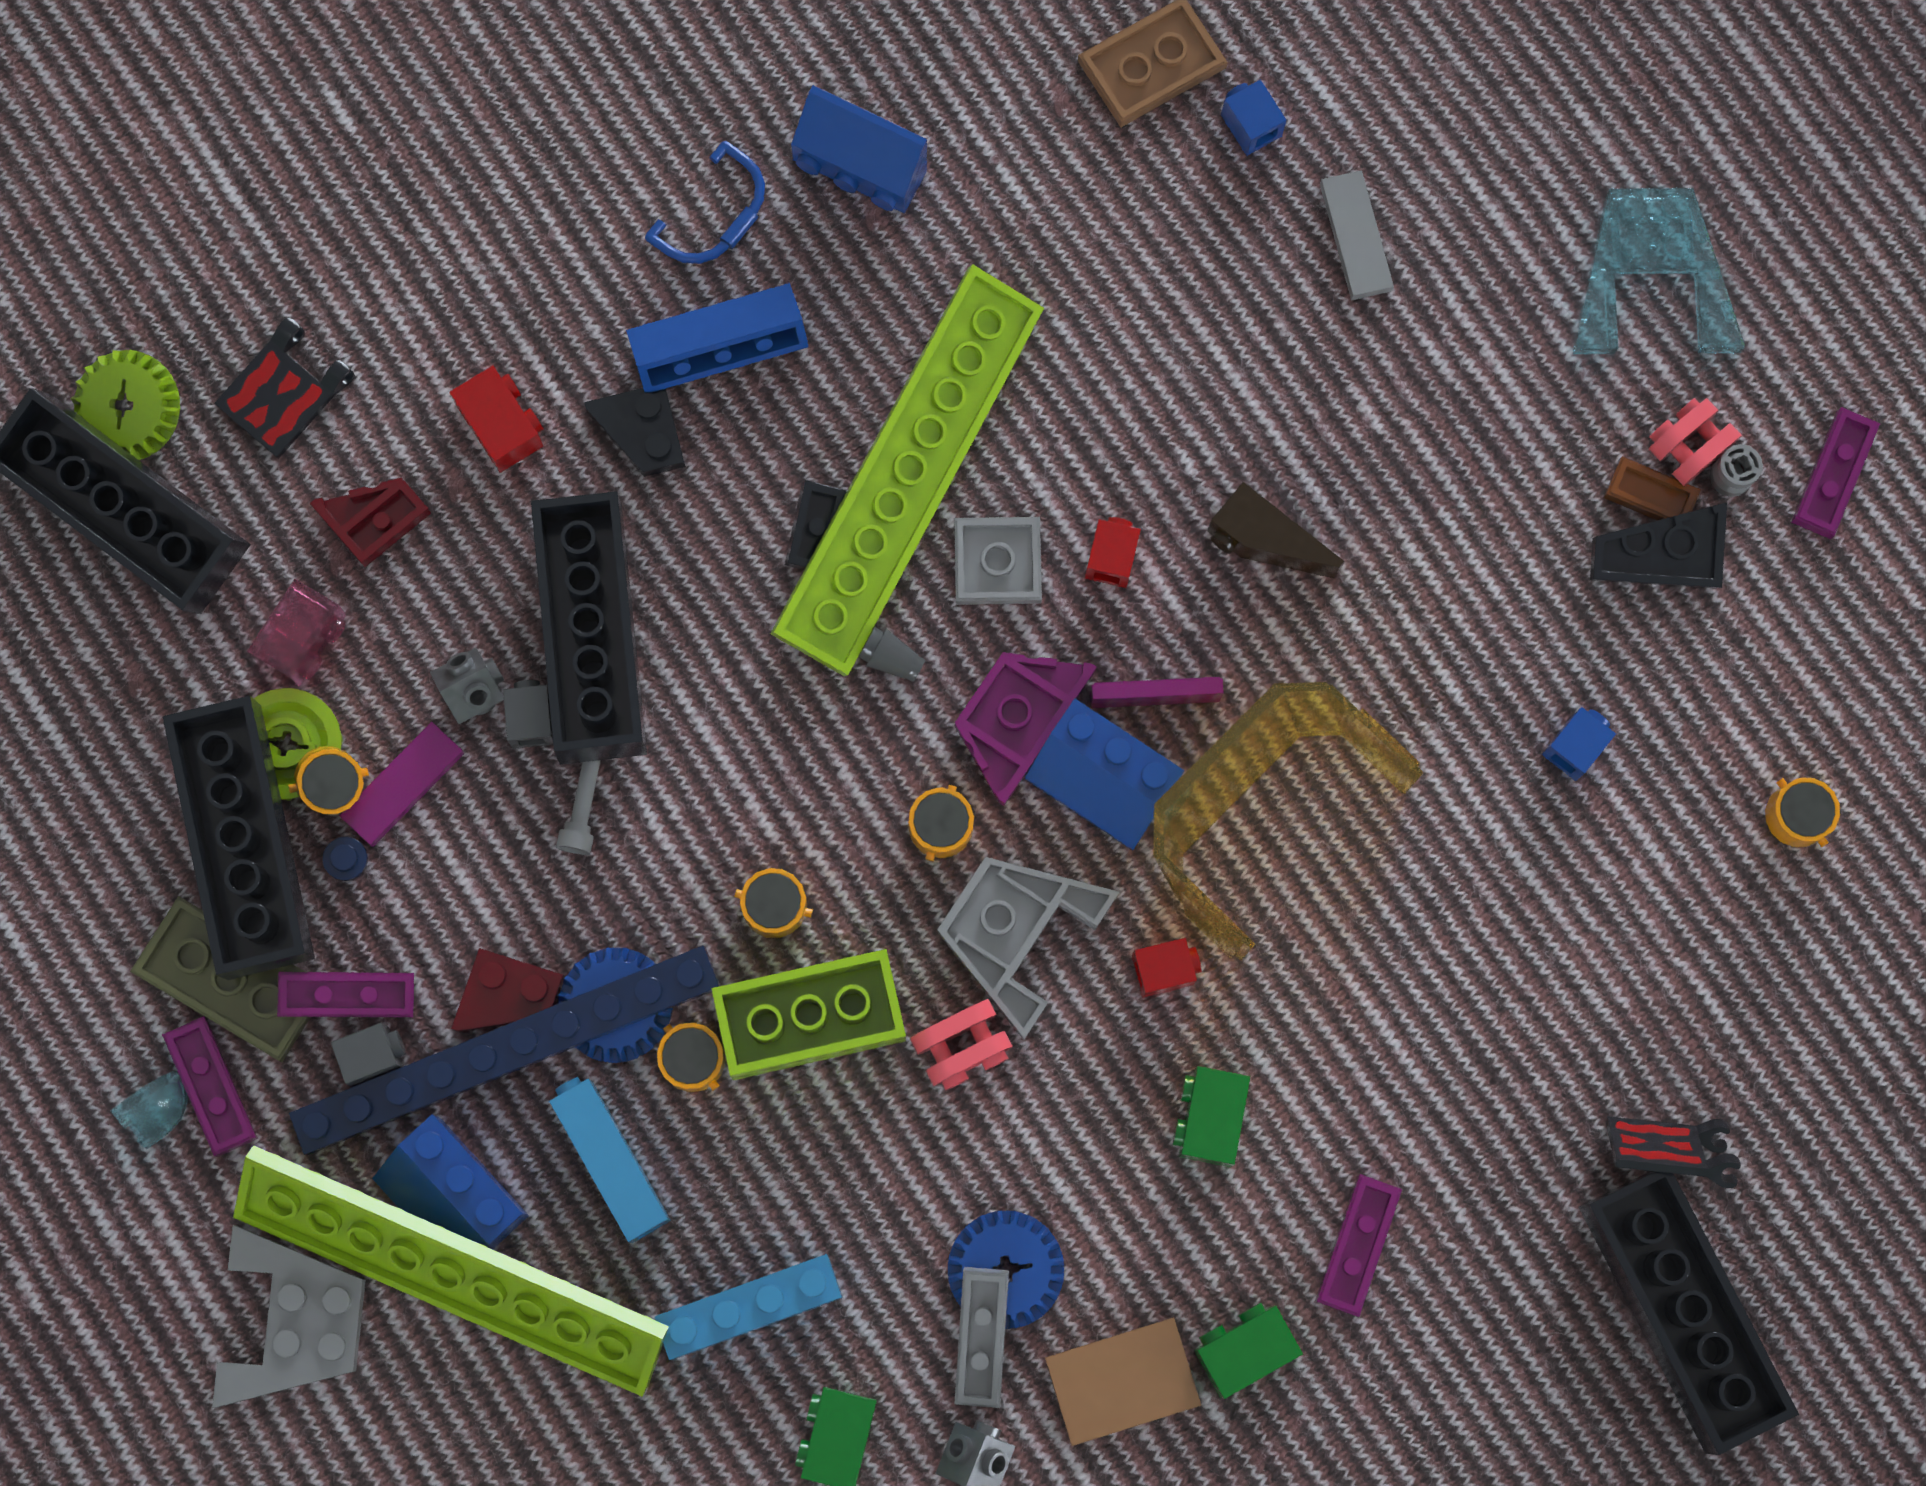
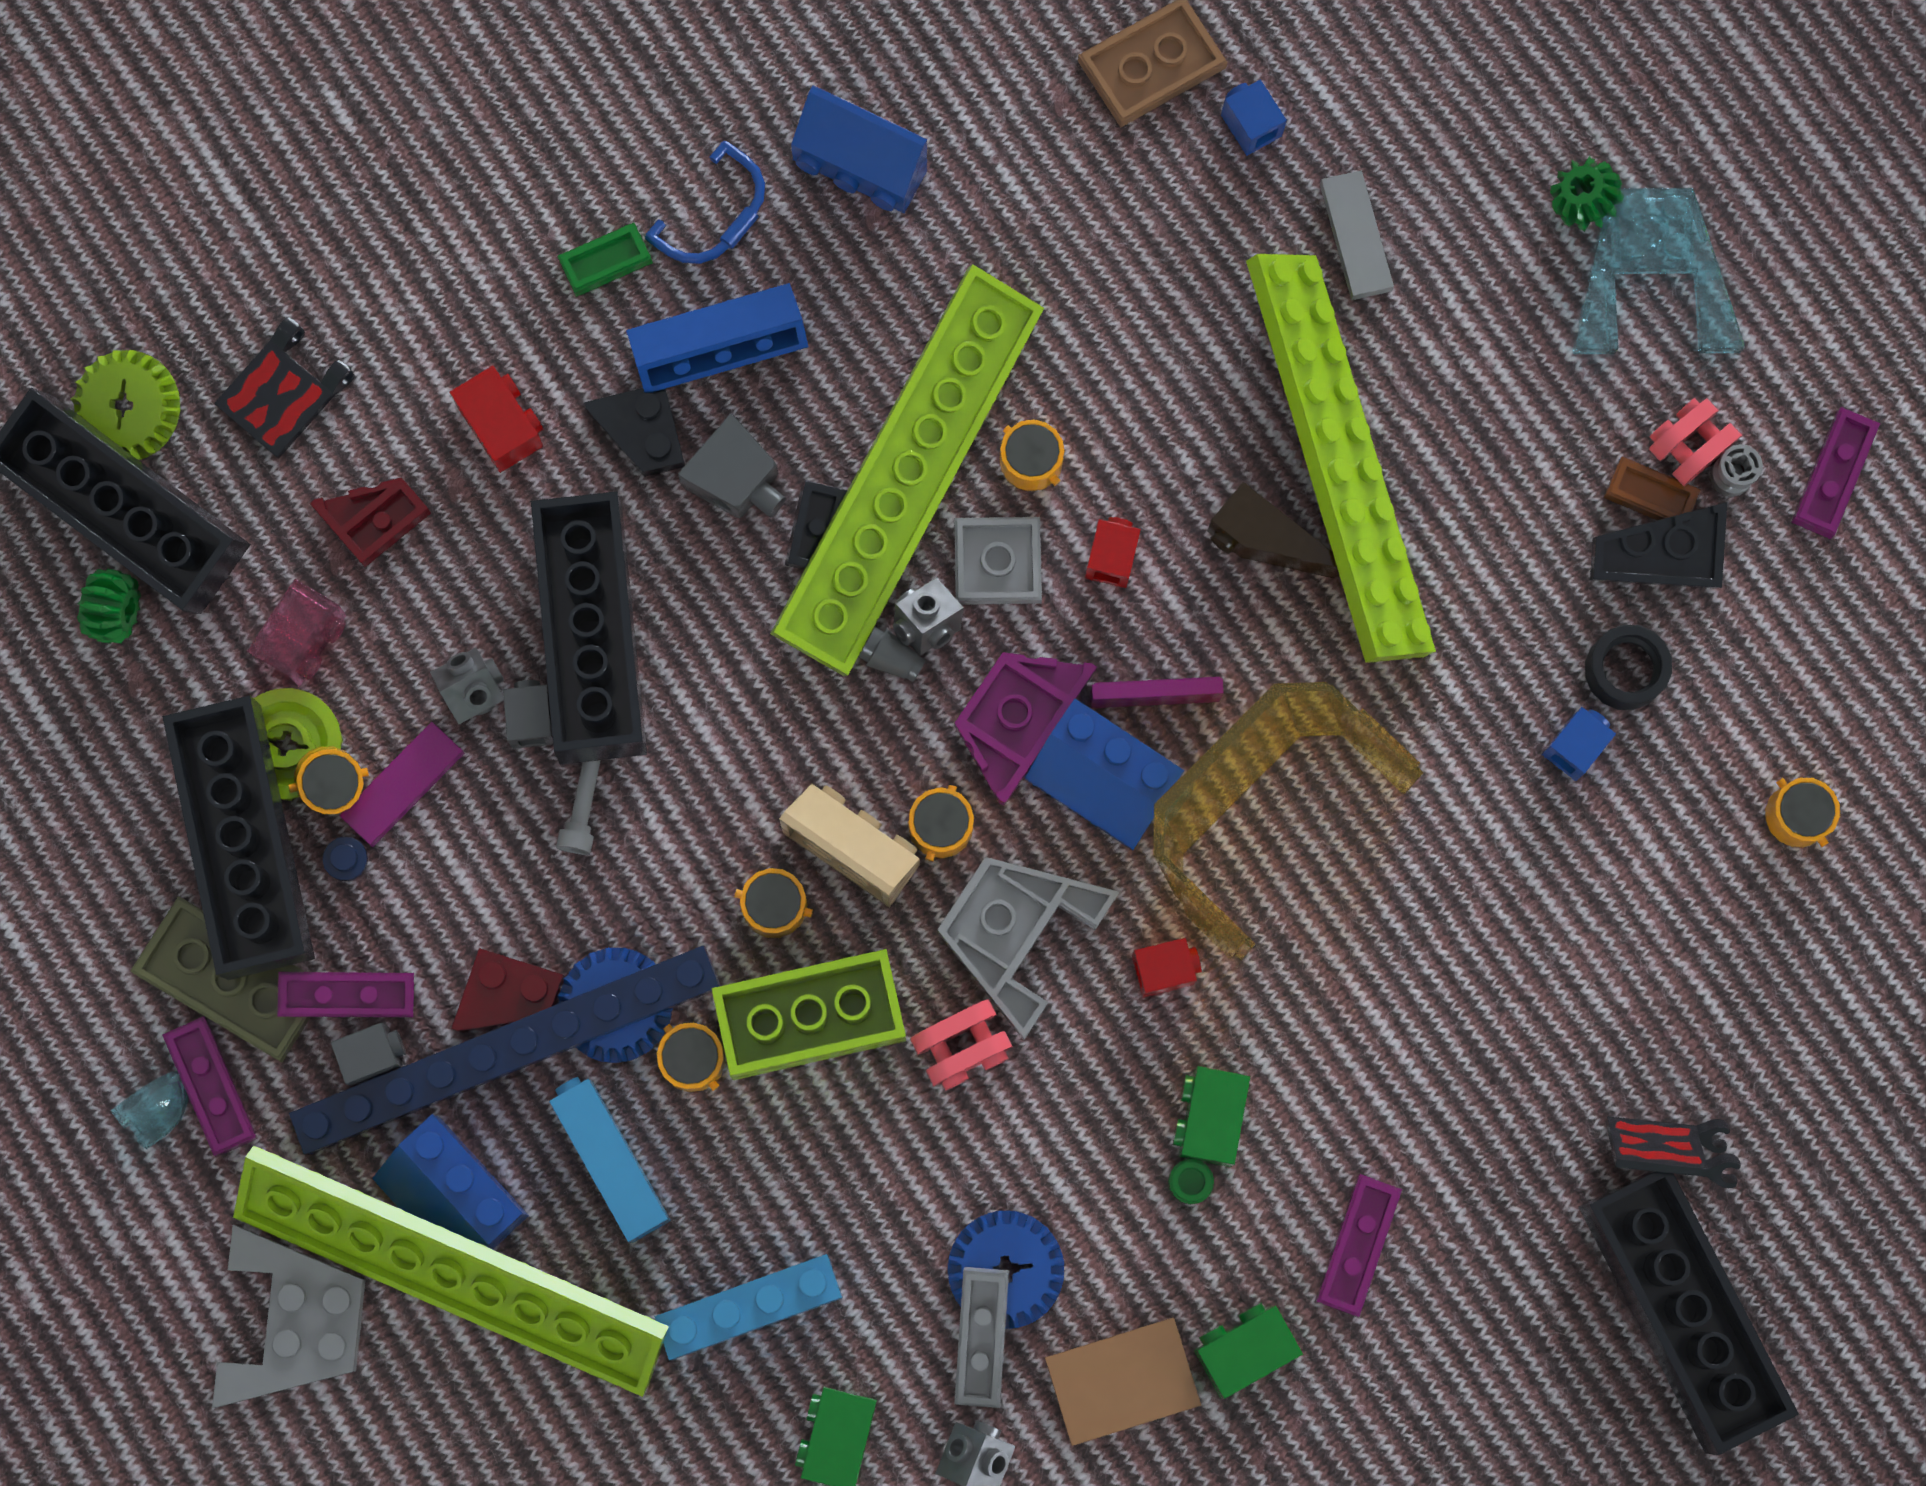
none -> green gear [77,569,141,644]
none -> green tile [557,222,653,297]
none -> dark grey torso [678,413,786,519]
none -> tan slope [779,784,920,908]
none -> flat silver brick [893,577,963,656]
none -> piece [1000,419,1064,491]
none -> green tile [1168,1159,1214,1205]
none -> lime plate [1246,254,1436,663]
none -> green gear [1550,156,1624,232]
none -> black tyre [1585,625,1672,710]

